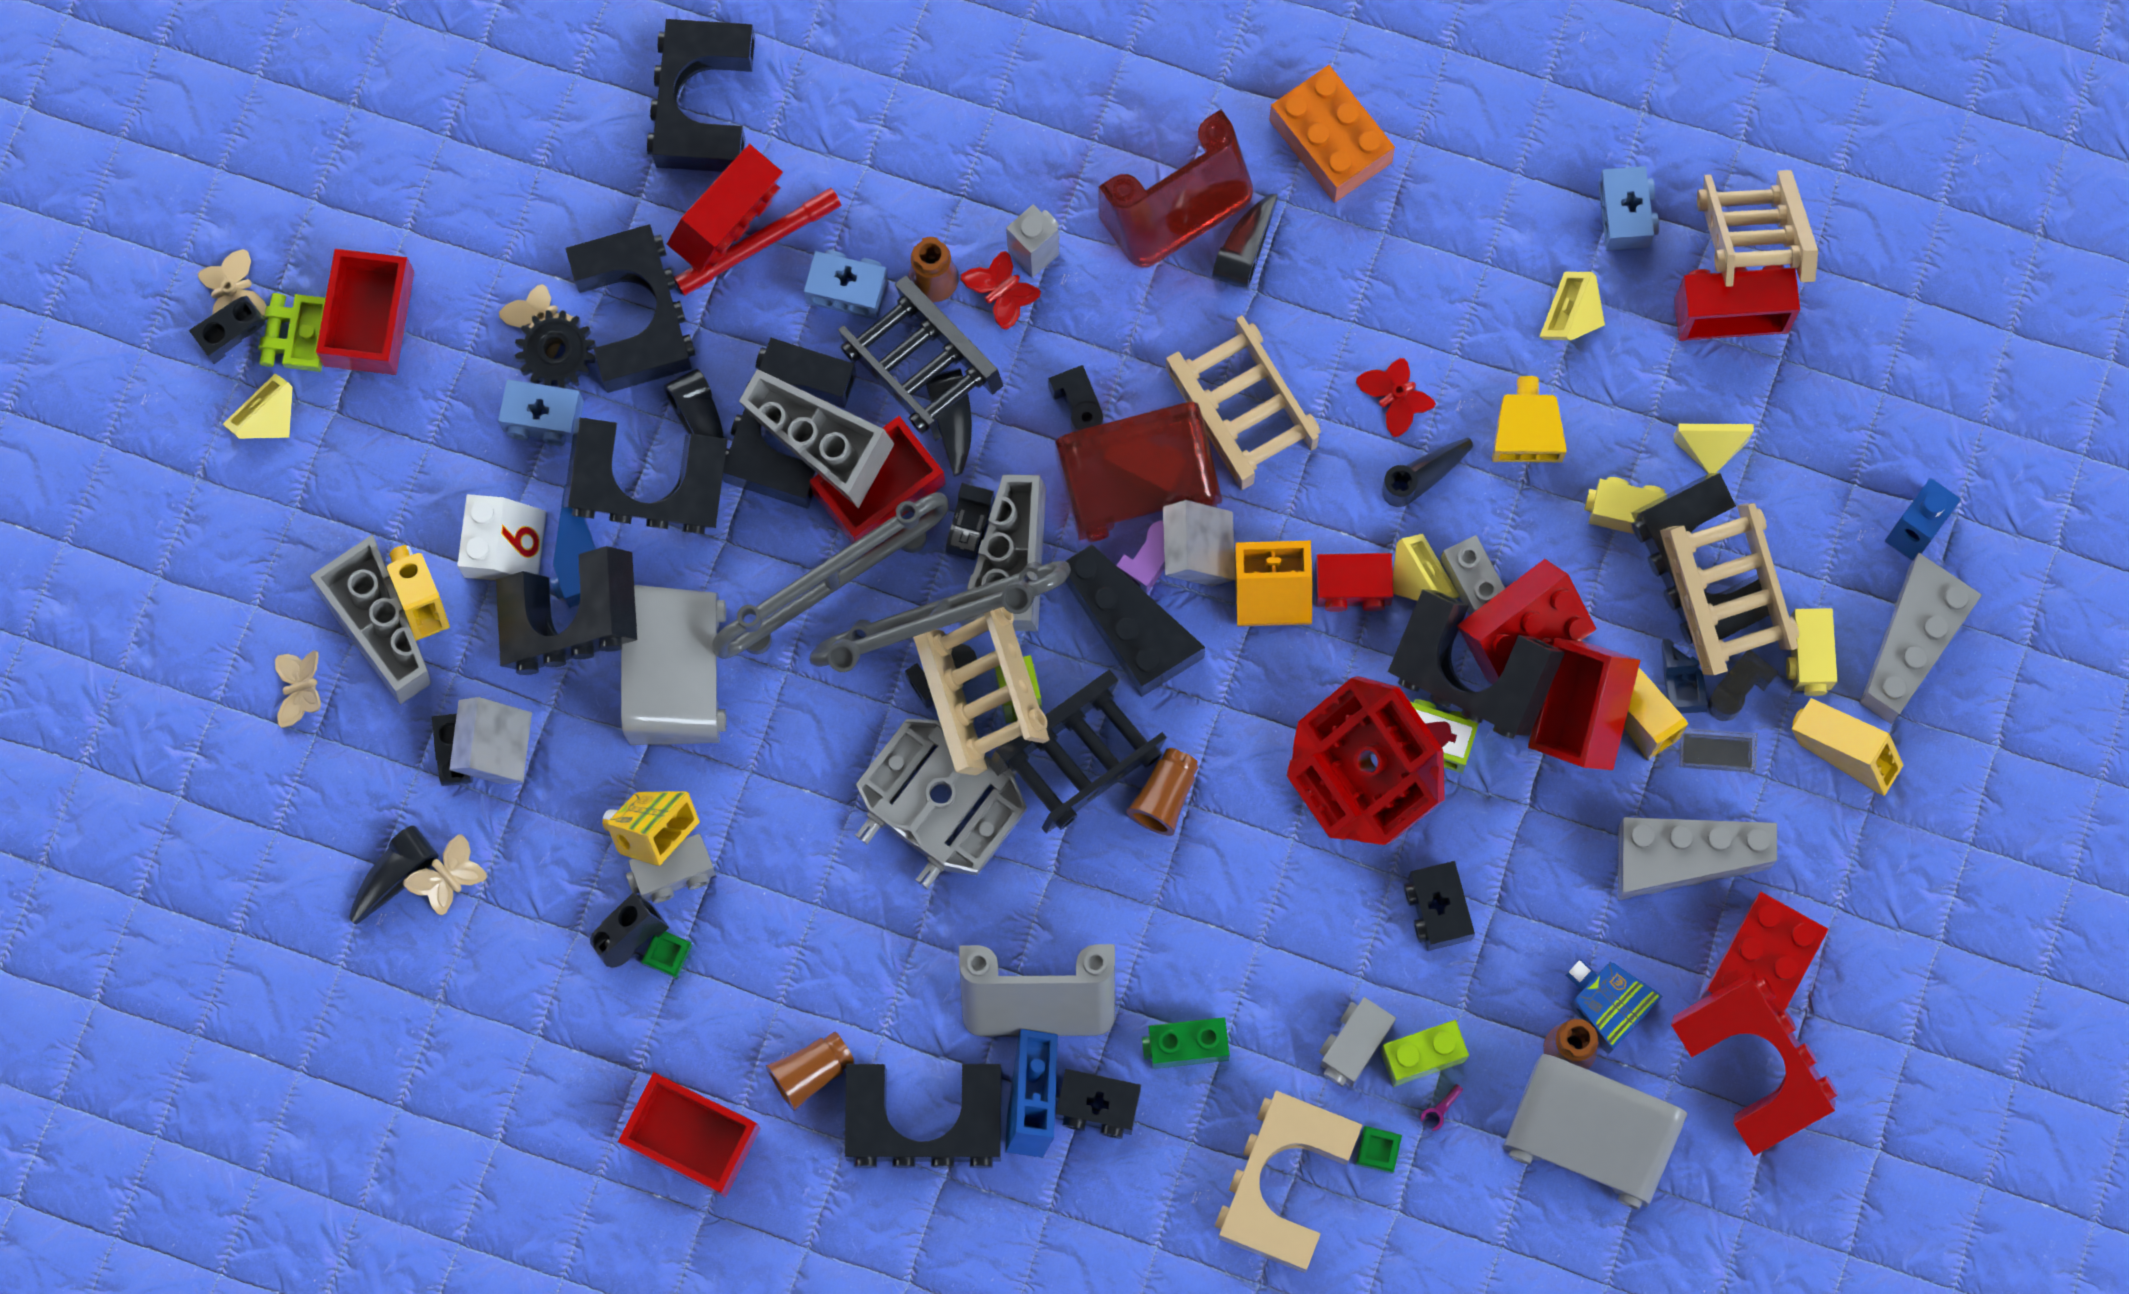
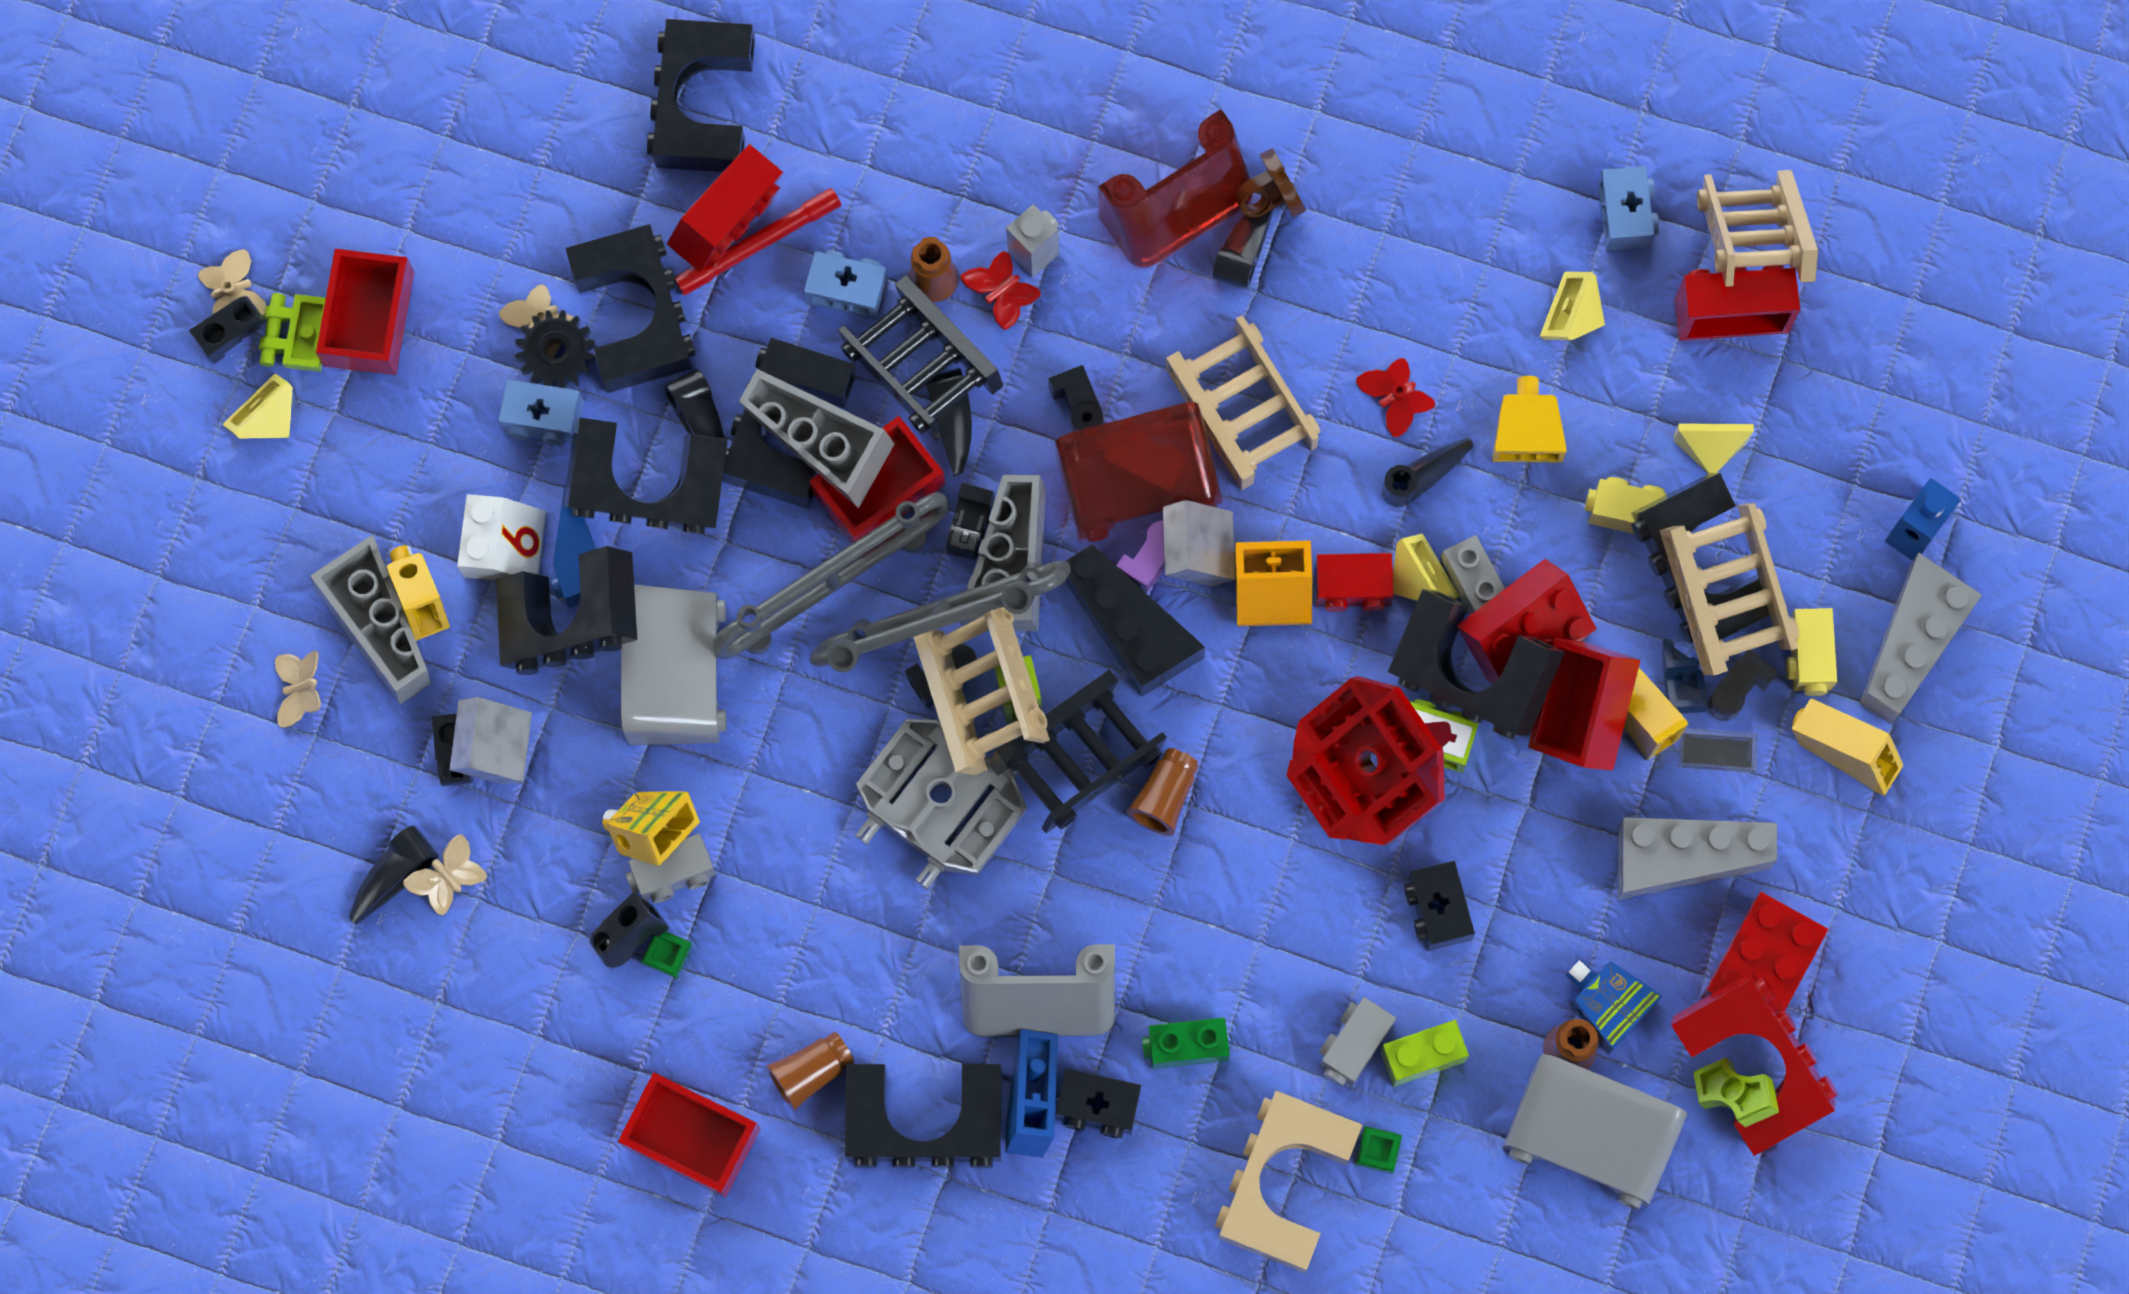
orange piece [1269,65,1395,203] -> none
magenta hand [1421,1084,1463,1131] -> none
none -> reddish brown tile [1235,148,1306,219]
none -> lime tile [1693,1057,1779,1127]

